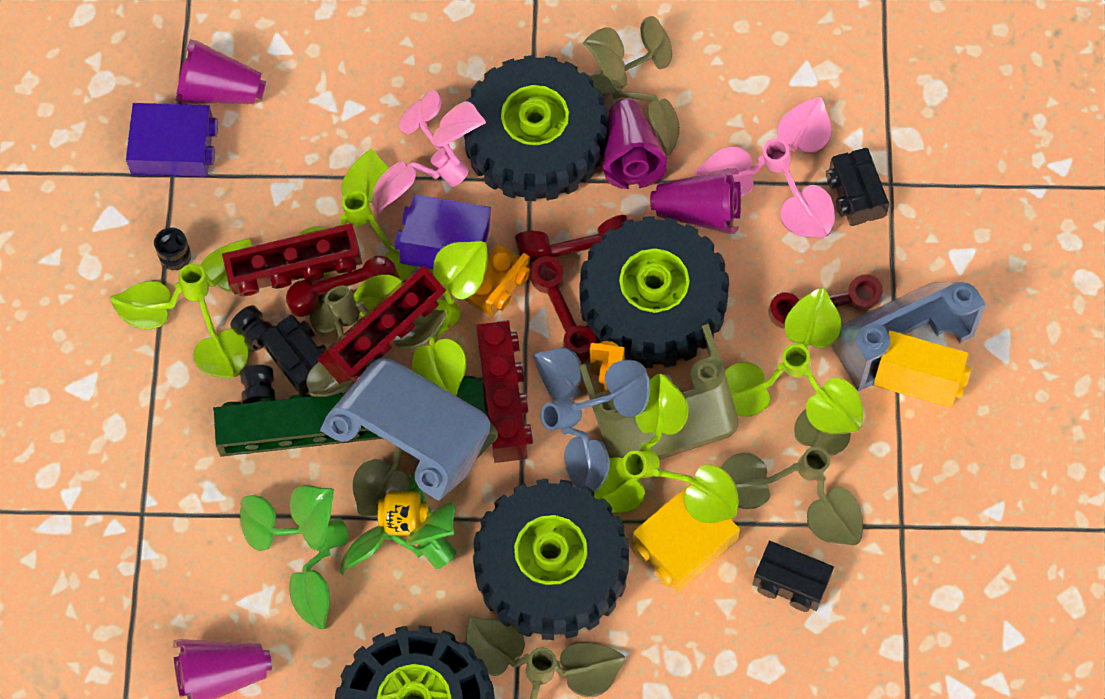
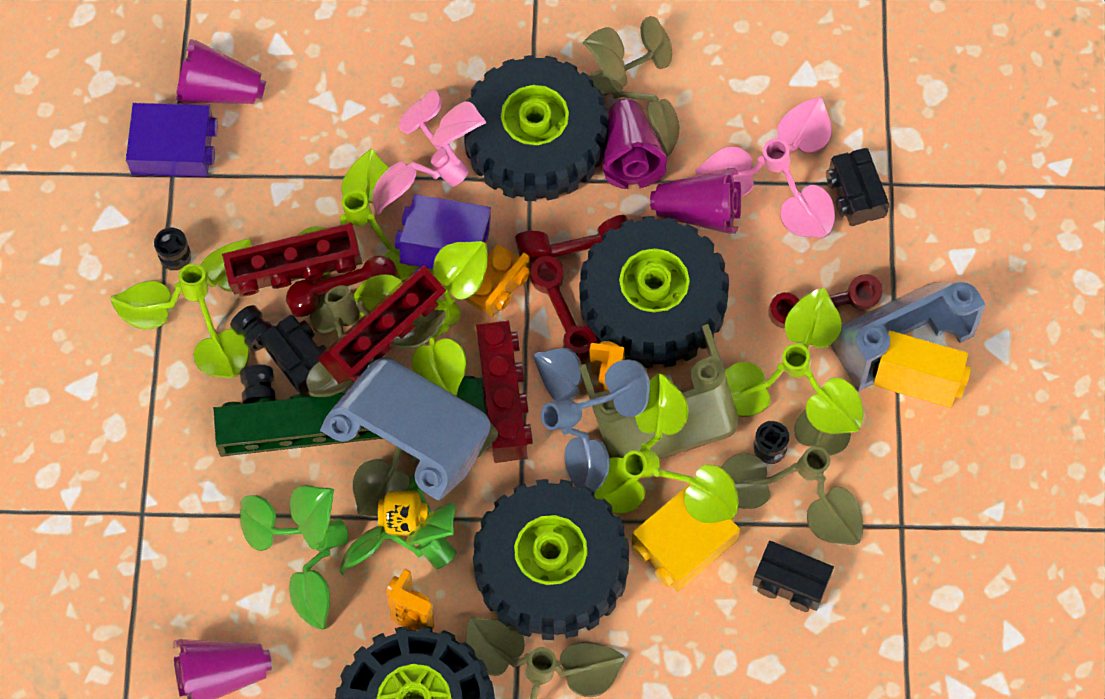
none -> light orange bracket [386,569,435,631]
none -> black wheel [754,421,789,464]

